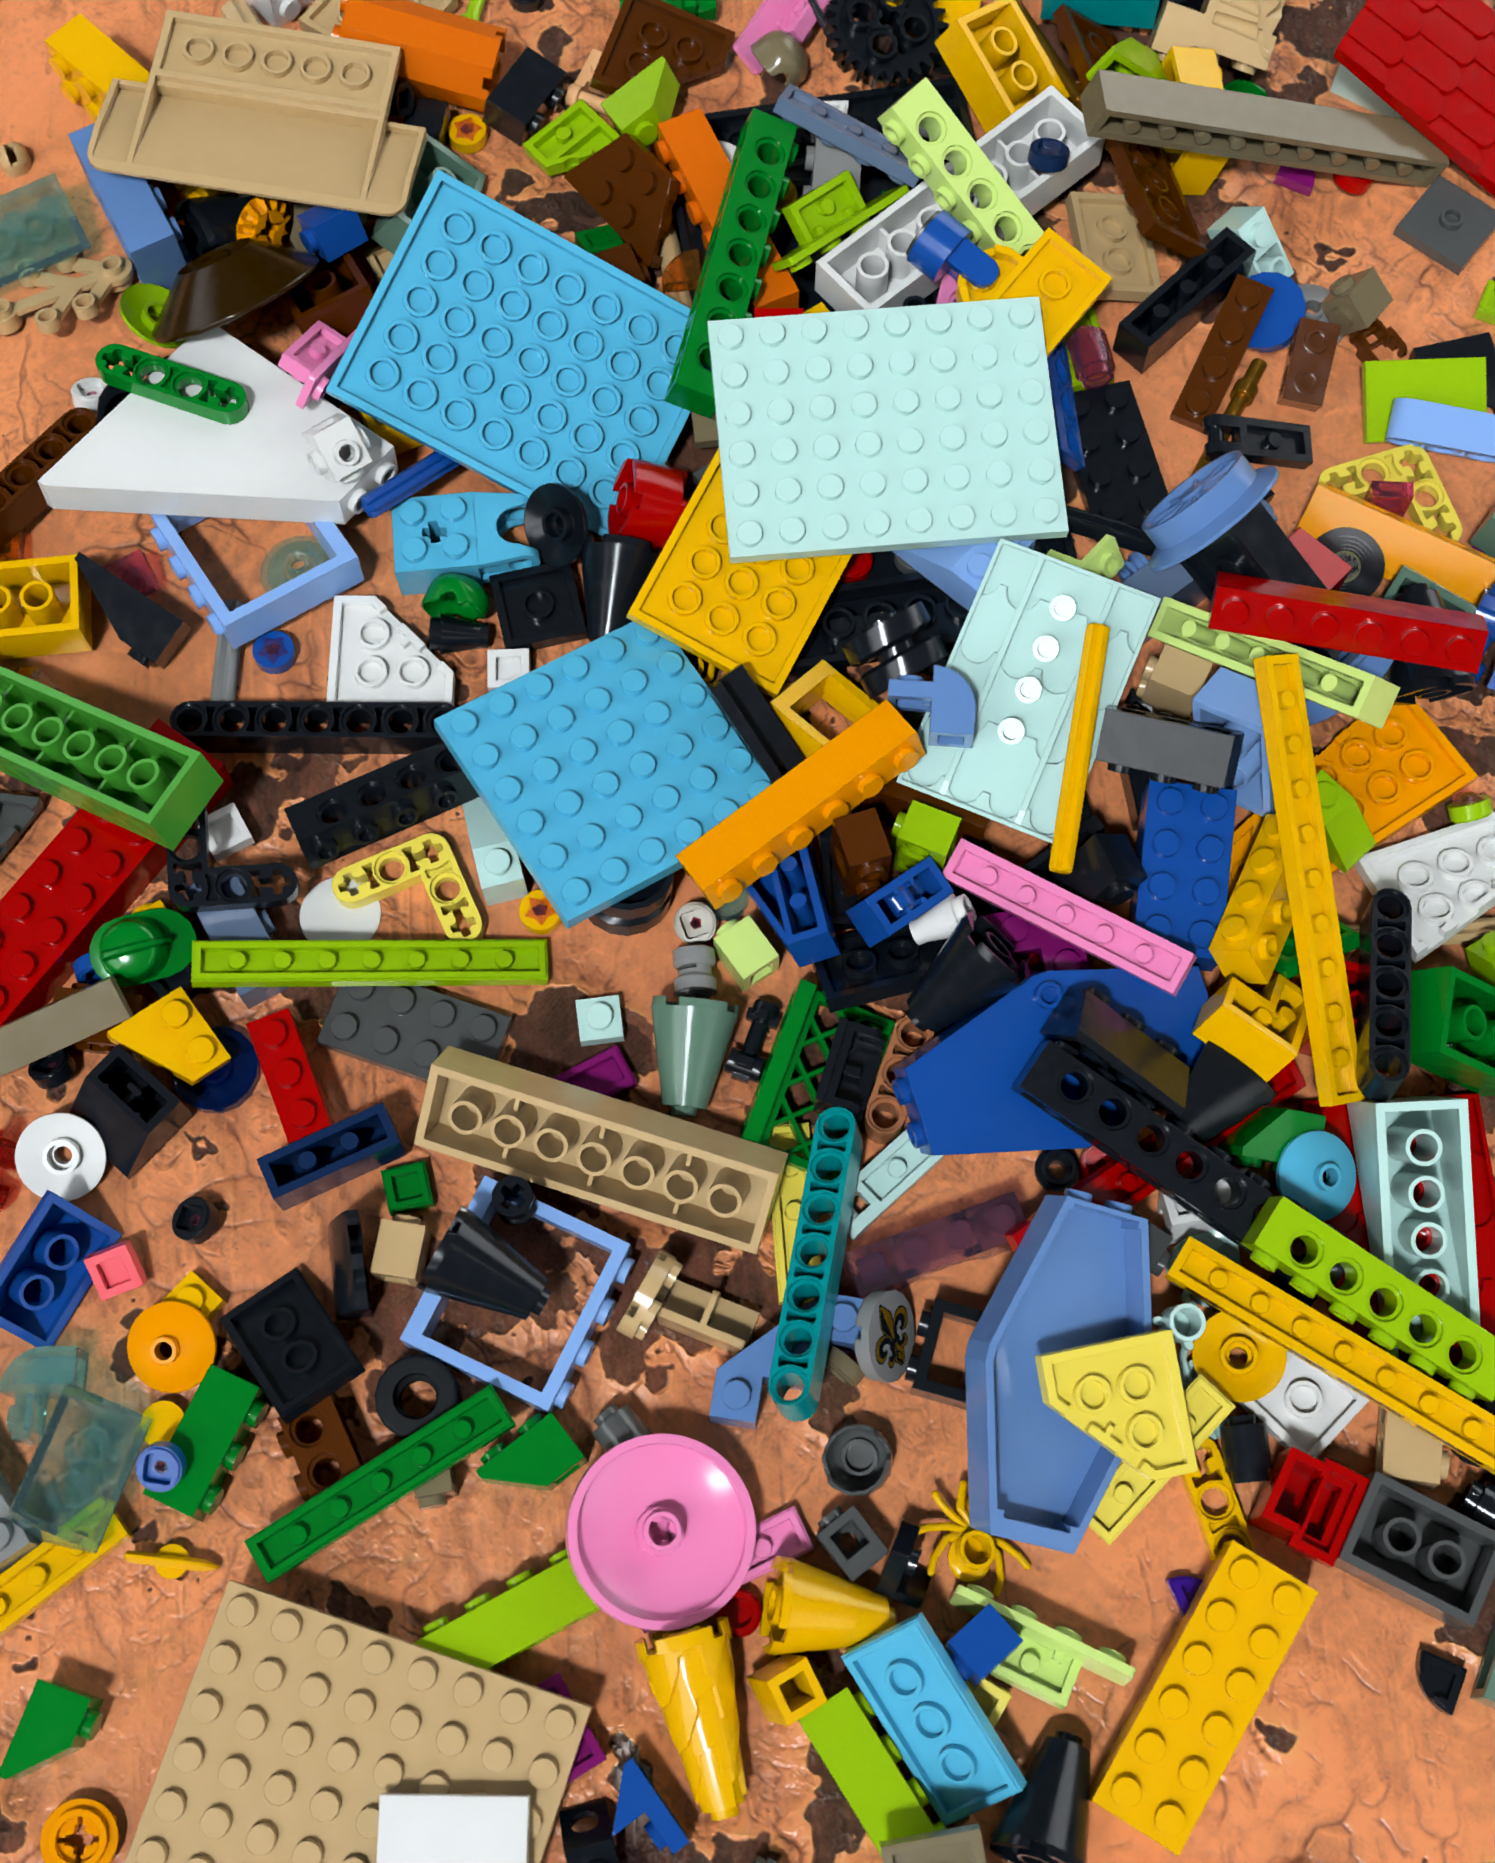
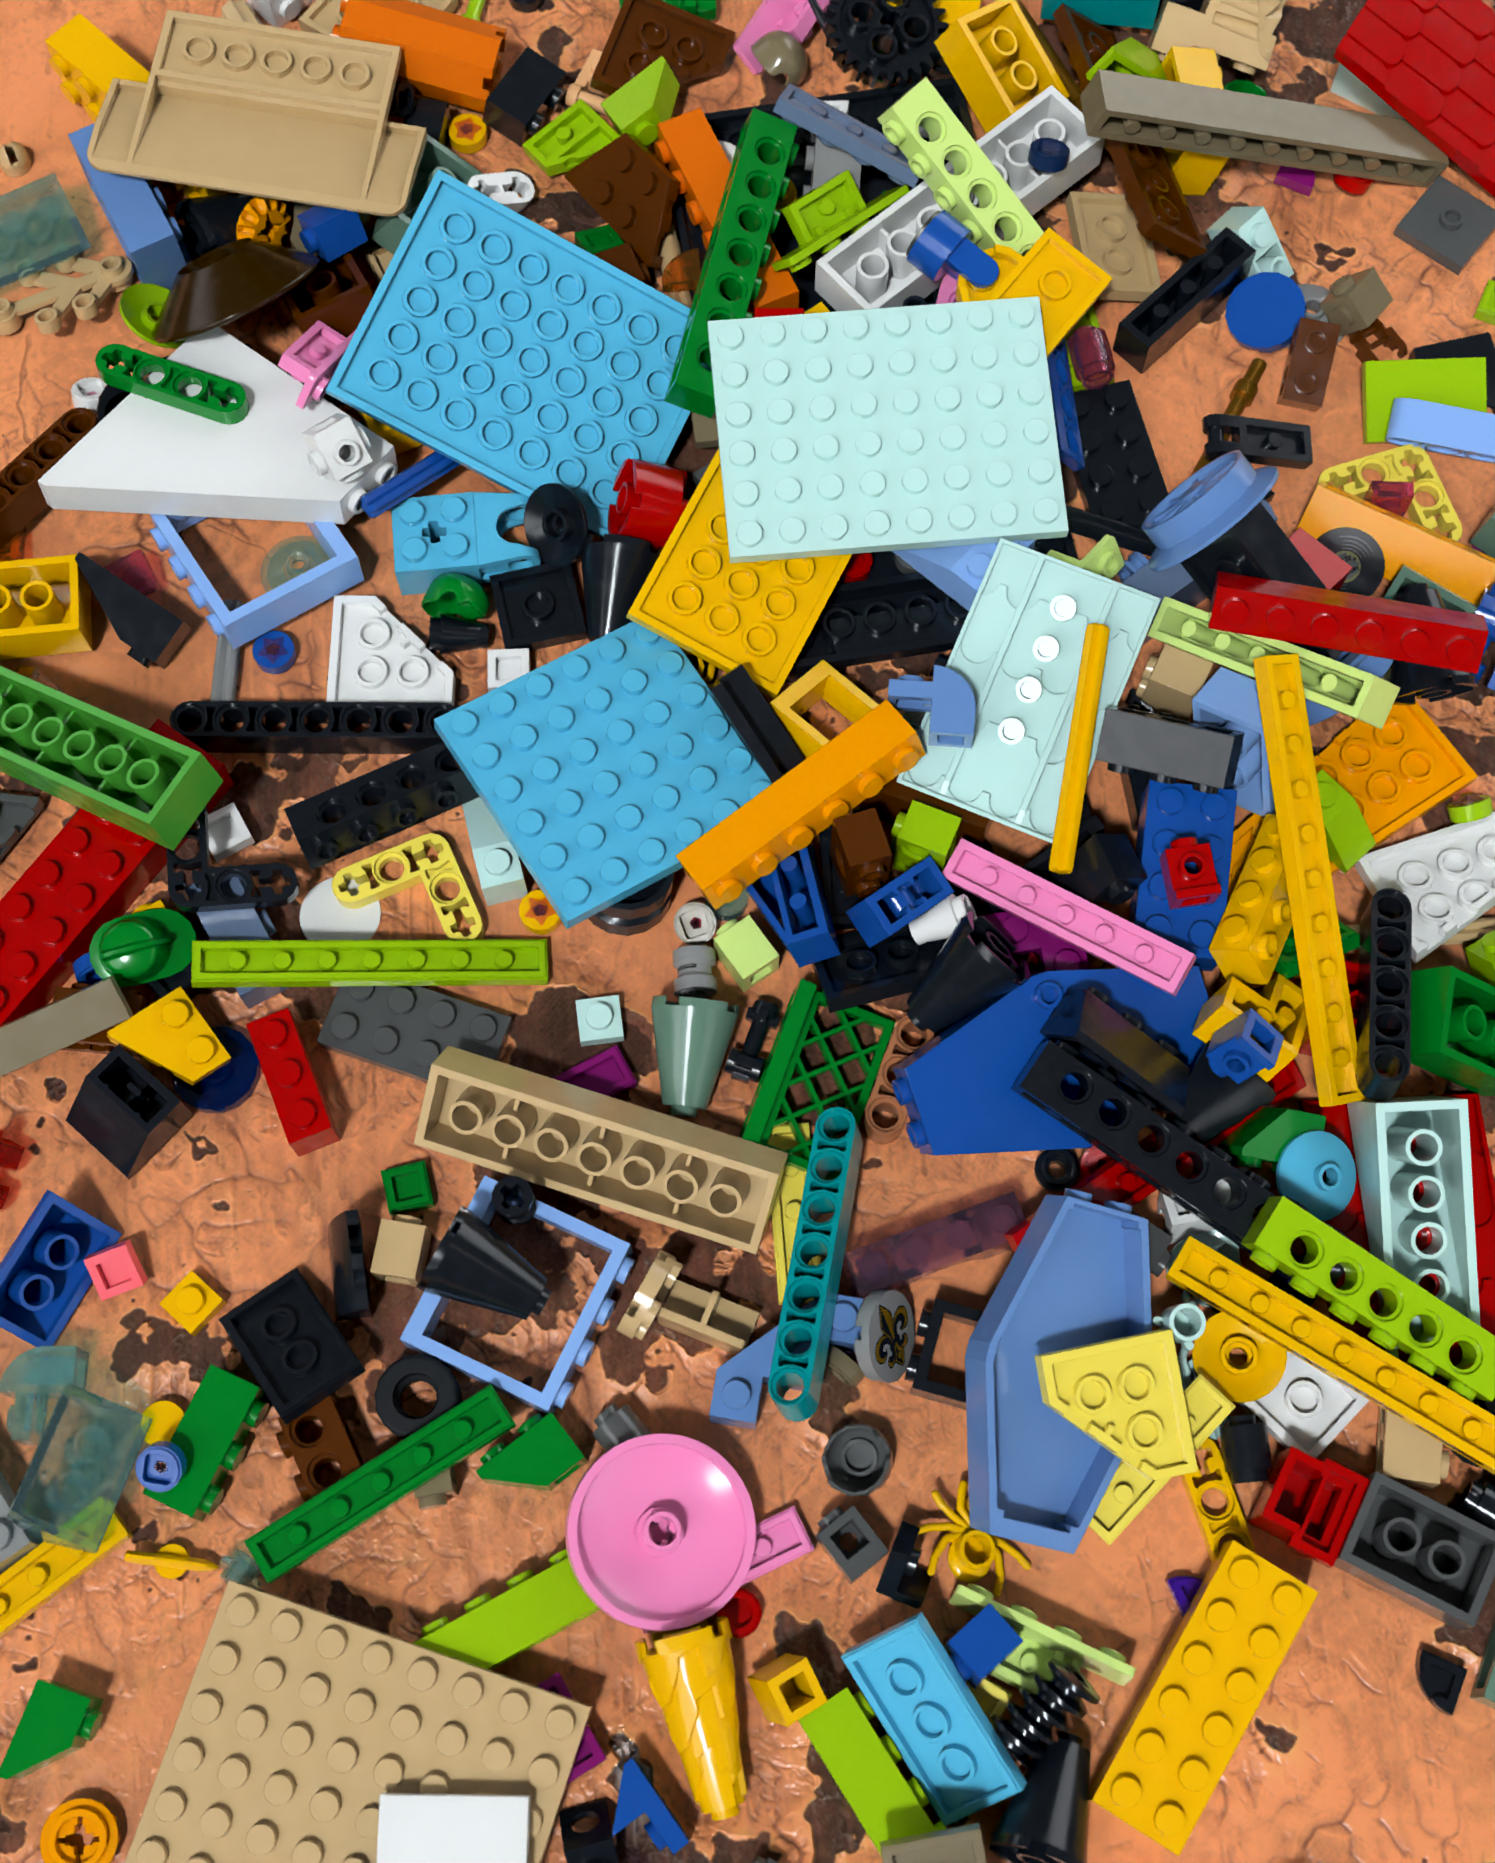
white dish [15,1112,107,1201] -> none
black tile [28,1048,76,1089] -> none
light orange dish [127,1301,217,1393] -> none
black tile [172,1197,219,1244] -> none
dark blue brick [257,1102,408,1211] -> none
yellow cone [760,1555,896,1655] -> none
black hinge [814,1016,886,1125] -> none
light aqua plate [828,1130,945,1241] -> none
black wheel [841,601,951,700] -> none
reddish brown plate [1170,274,1274,434] -> none
none -> clear light blue plate [219,1549,262,1588]
none -> white beam [466,171,535,213]
none -> black piece [991,1659,1101,1769]
none -> red brick [1159,837,1222,910]
none -> blue brick [1205,1008,1284,1084]

